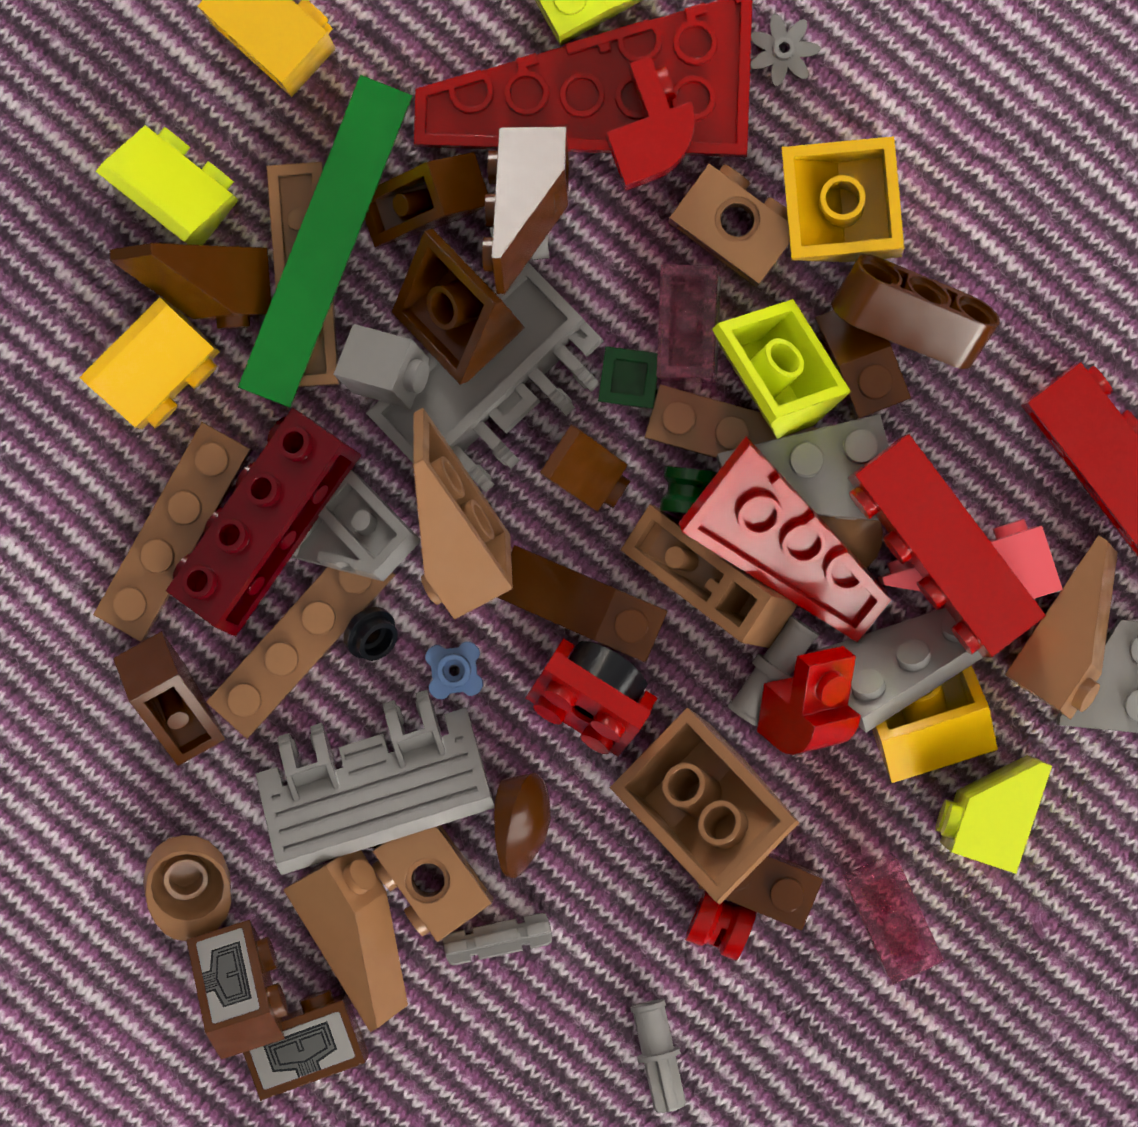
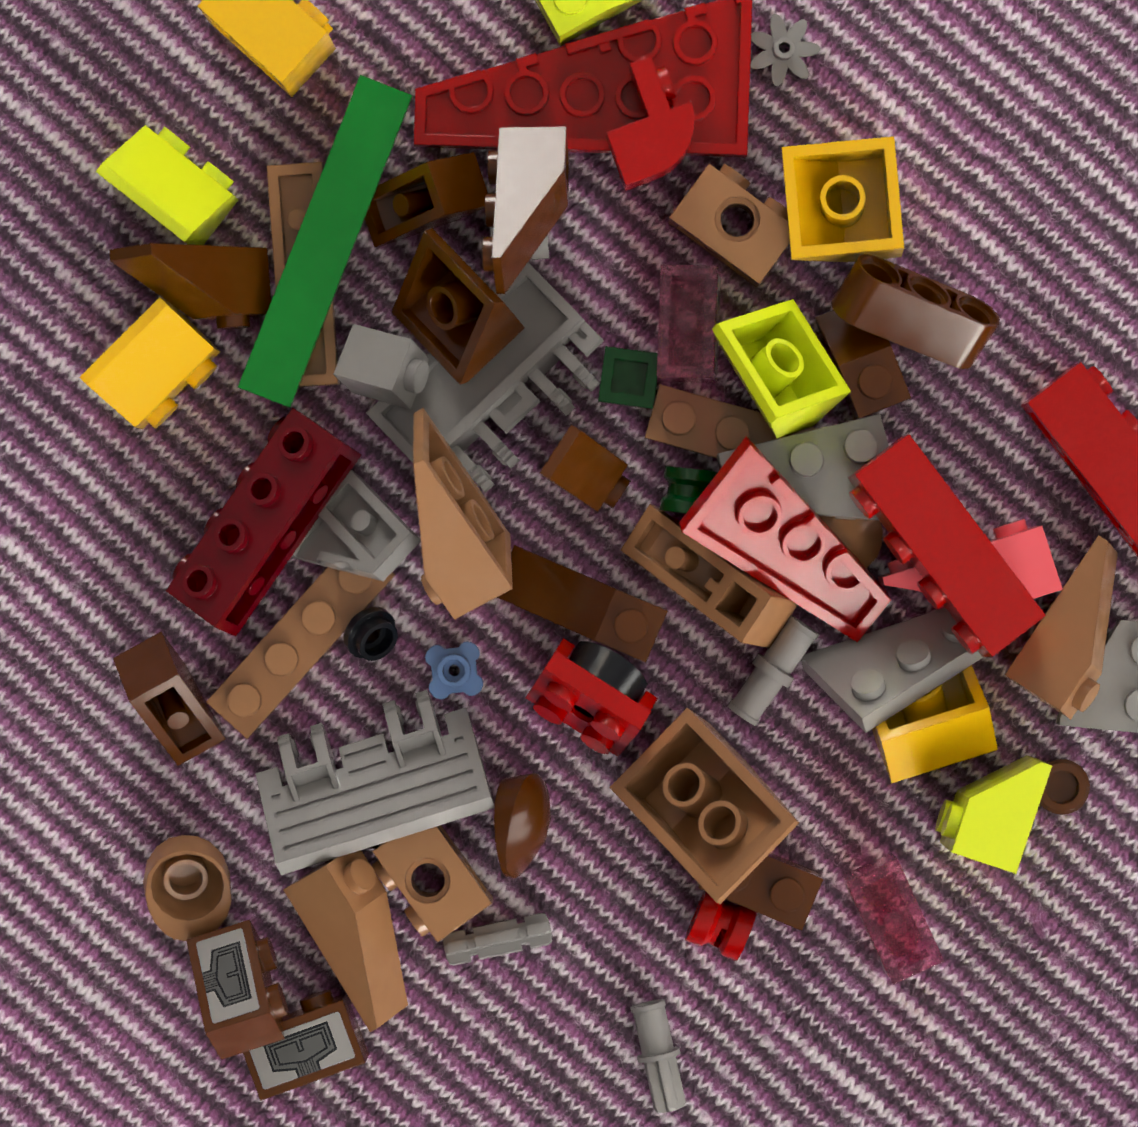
medium nougat plate [93,422,252,642] -> none
red brick [757,646,861,755] -> none
none -> reddish brown tile [1039,758,1090,815]

